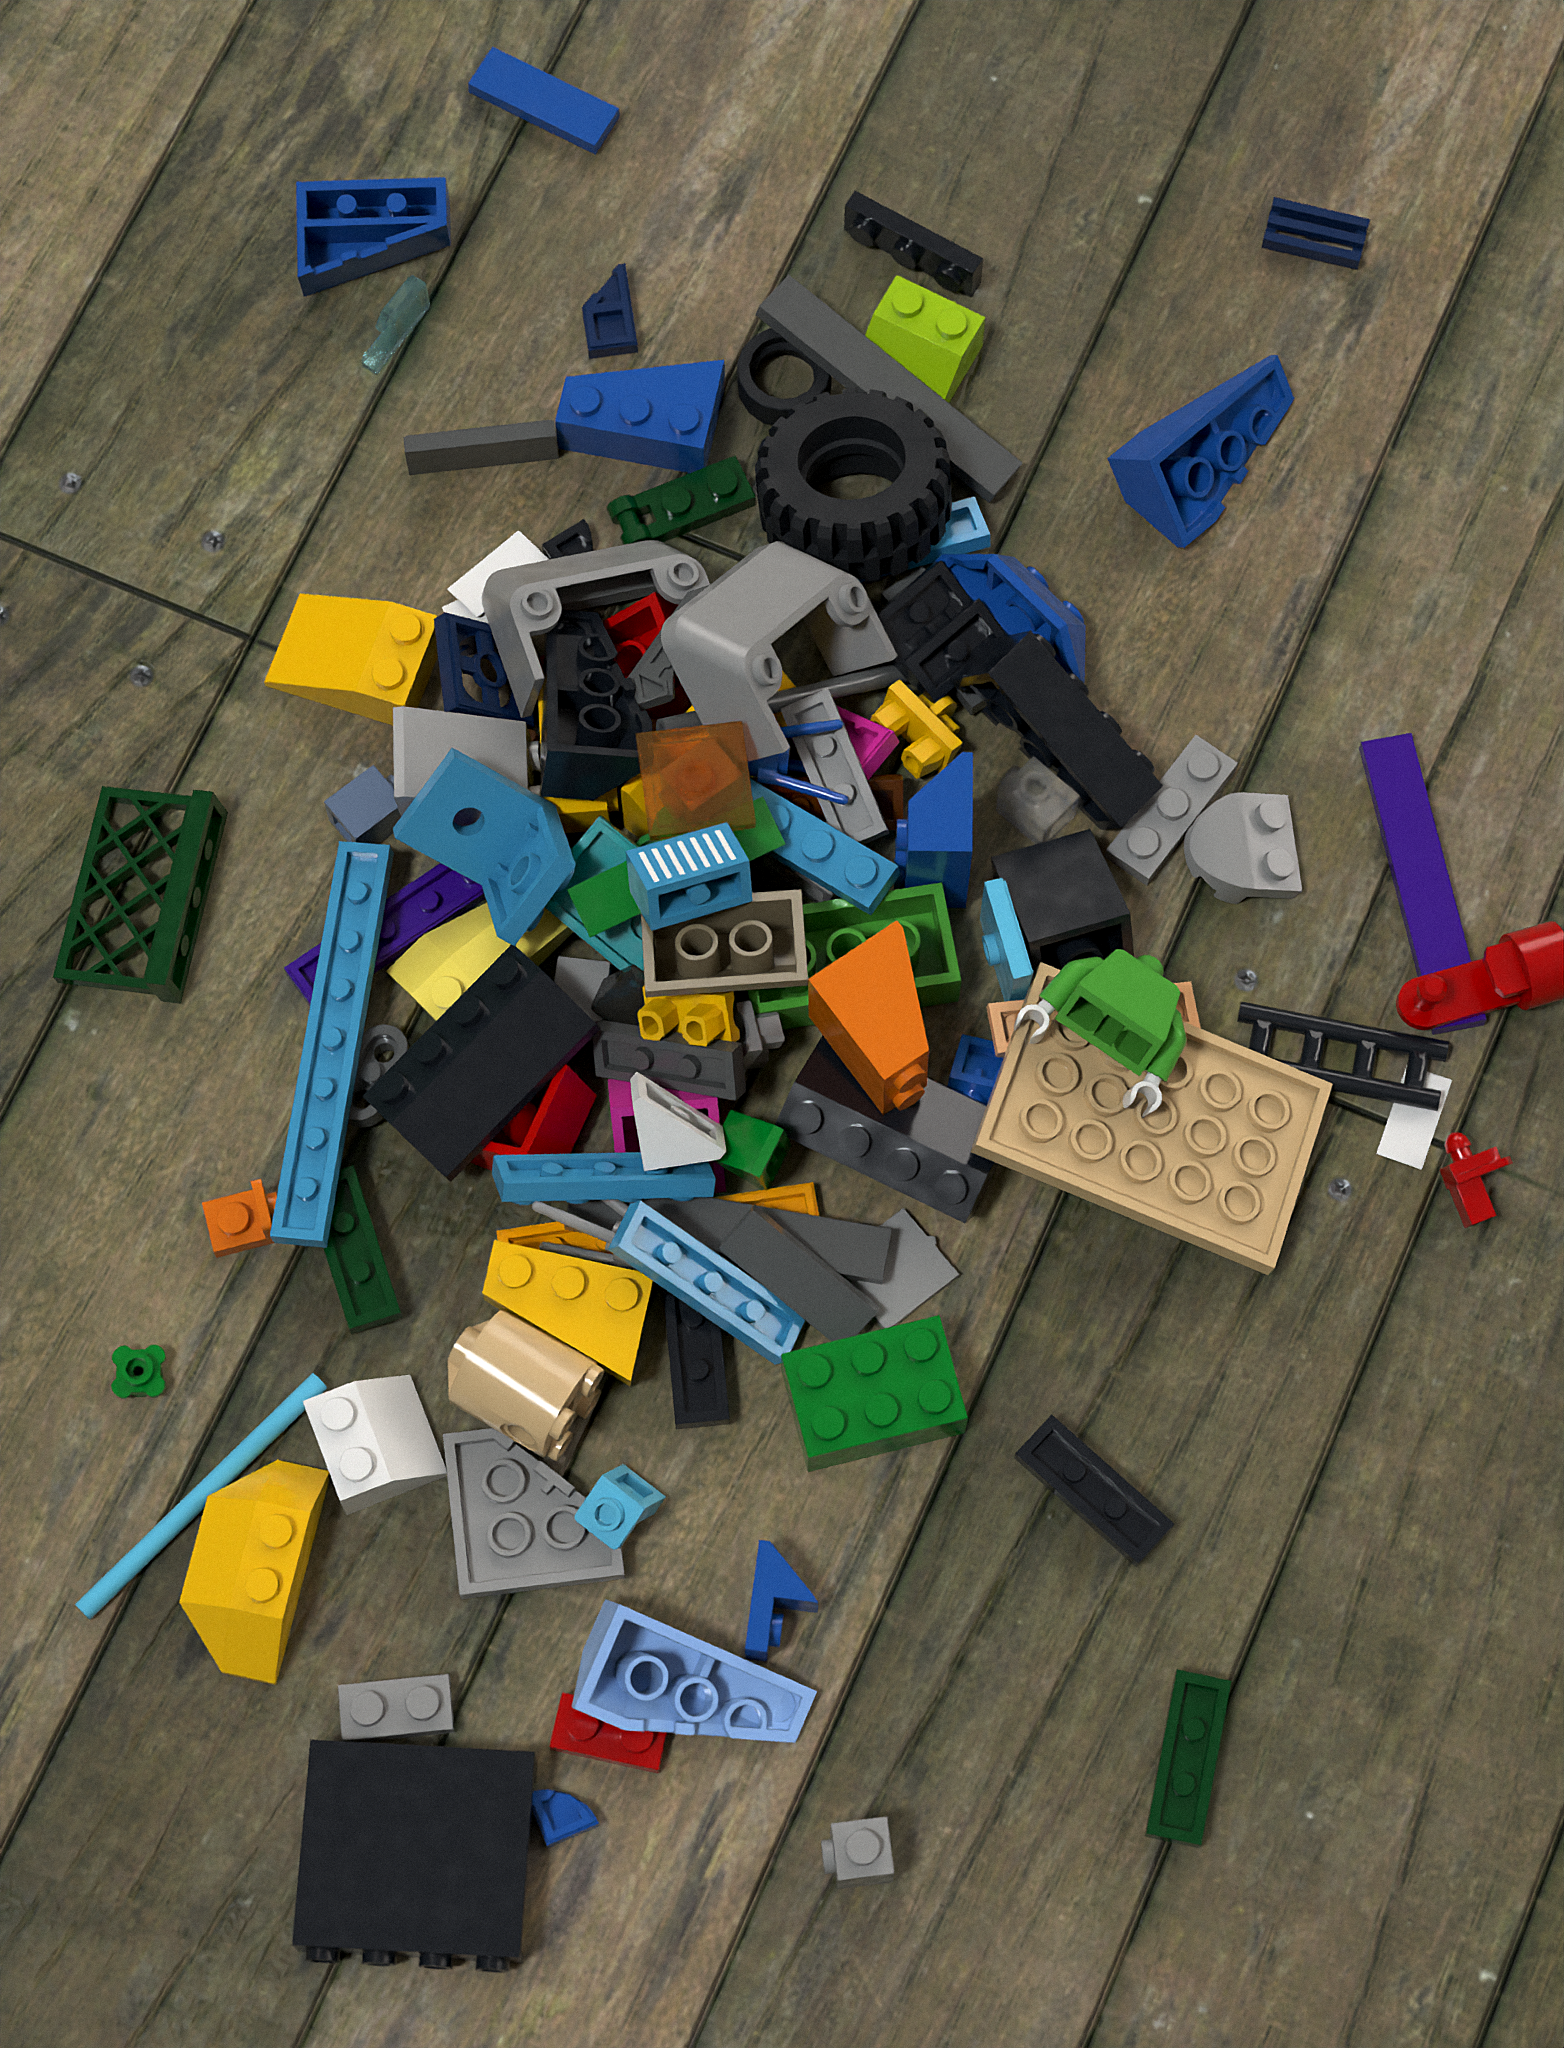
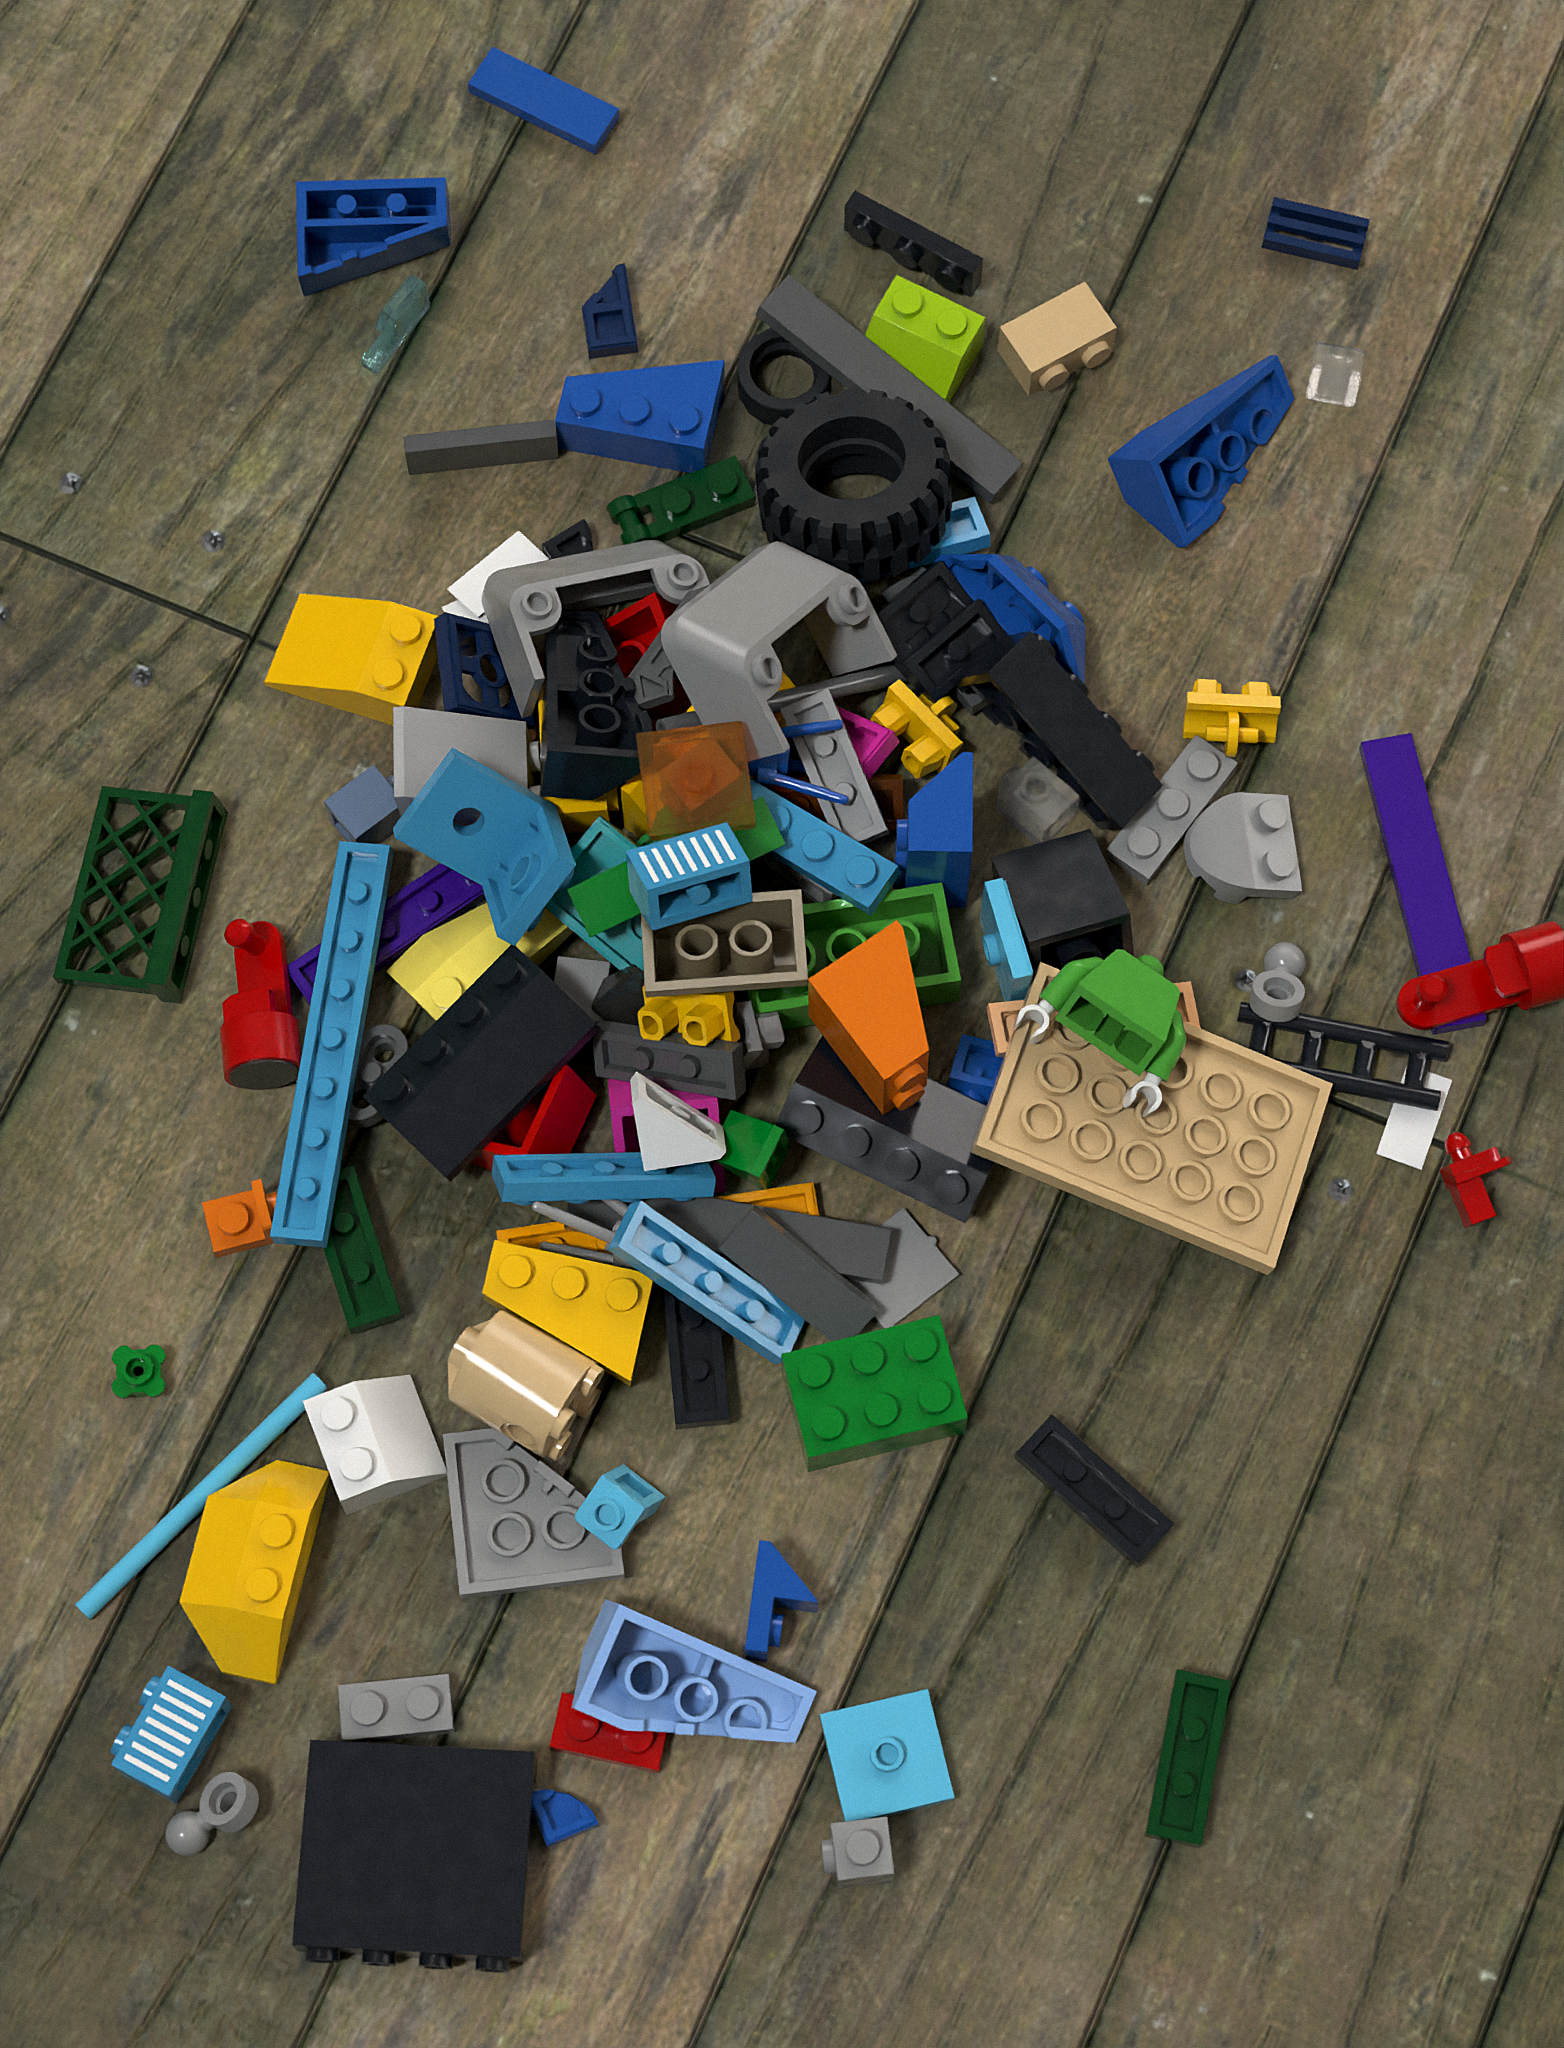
none -> dark azure brick [111,1666,233,1805]
none -> light grey plate [165,1772,259,1856]
none -> red piece [219,919,302,1090]
none -> medium azure plate [820,1689,955,1822]
none -> tan brick [997,282,1117,396]
none -> yellow hips [1183,679,1281,757]
none -> light grey plate [1249,942,1306,1022]
none -> clear slope [1306,342,1365,407]

